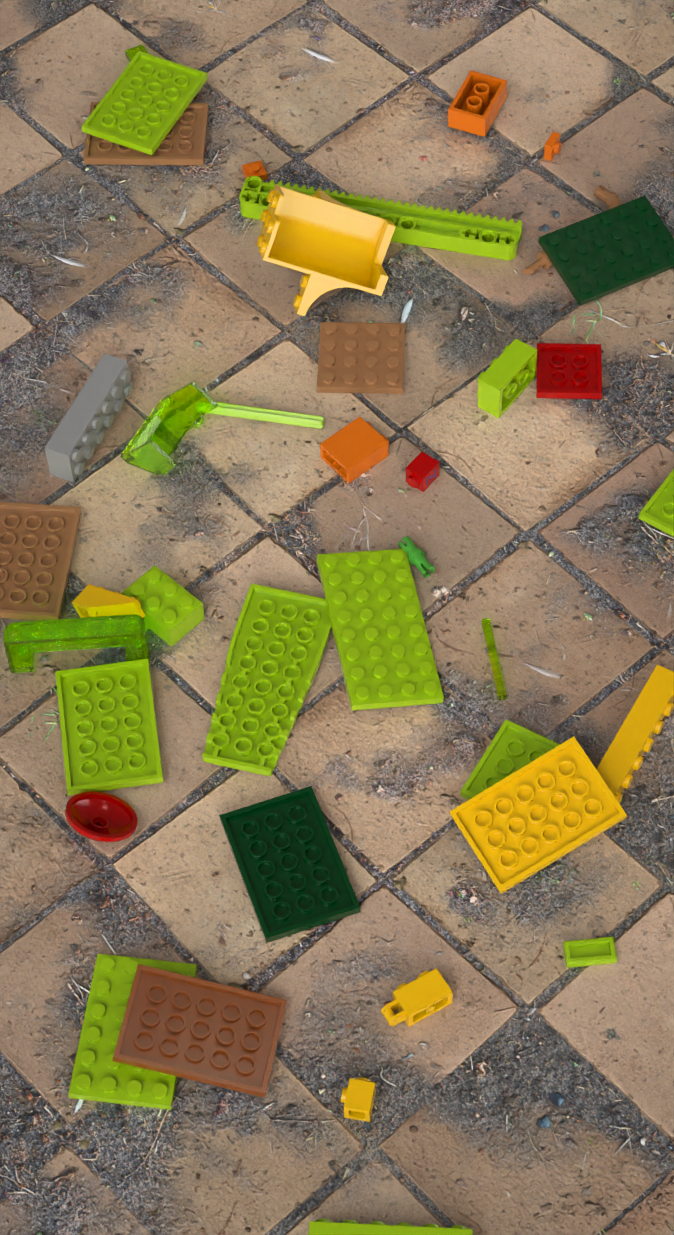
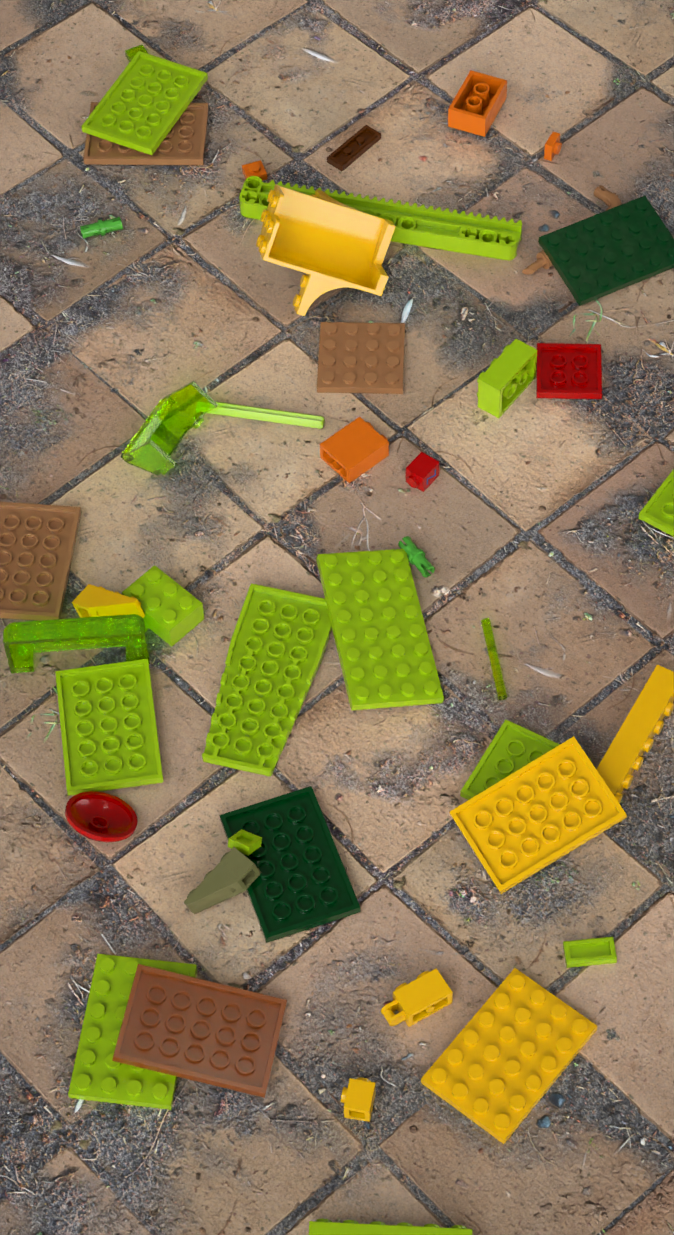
light grey brick [45,353,133,483] -> none
none -> bright green pin [80,217,123,239]
none -> olive slope [184,847,261,914]
none -> lime plate [228,829,262,856]
none -> reddish brown tile [327,125,381,171]
none -> yellow plate [421,968,597,1144]

